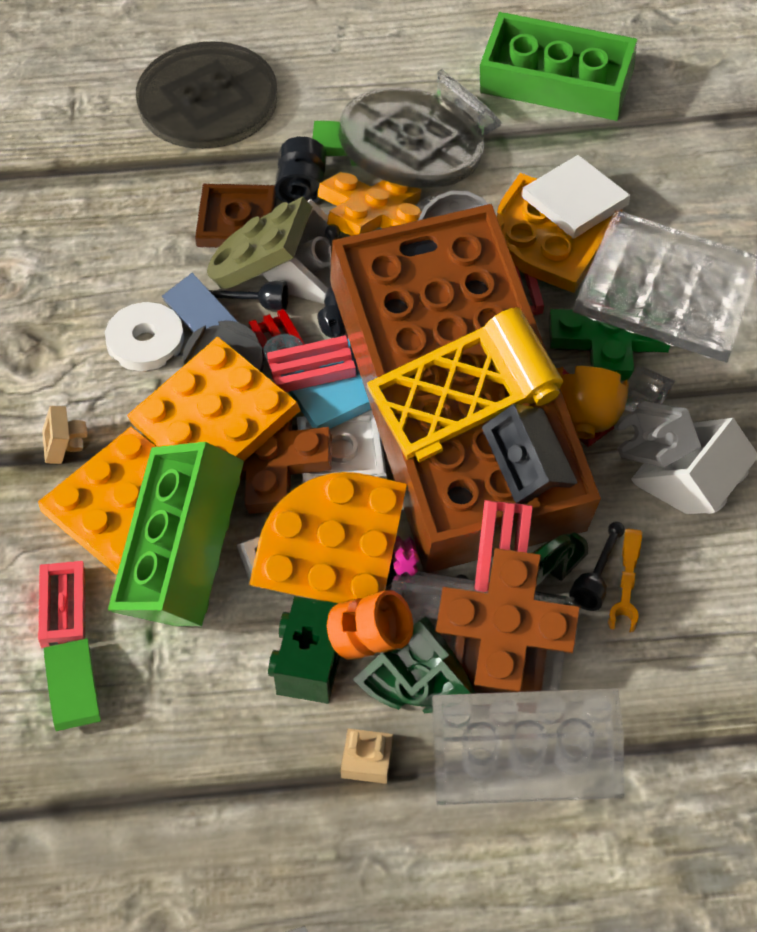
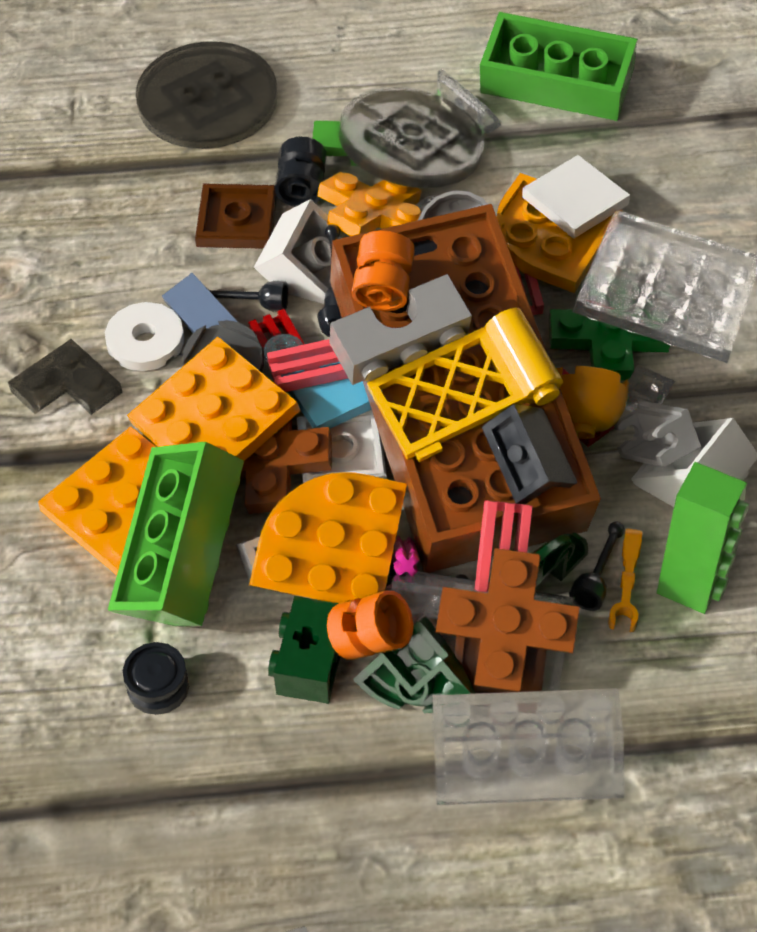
coral tile [38,561,85,648] -> none
tan tile [42,406,87,464] -> none
bright green slope [43,638,101,731] -> none
olive plate [207,197,313,289] -> none
tan tile [341,728,393,784] -> none
none -> clear smoke plate [8,339,123,415]
none -> black wheel [122,642,190,715]
none -> light grey arch [329,274,472,385]
none -> orange wheel [352,230,415,311]
none -> bright green wedge [656,462,749,614]

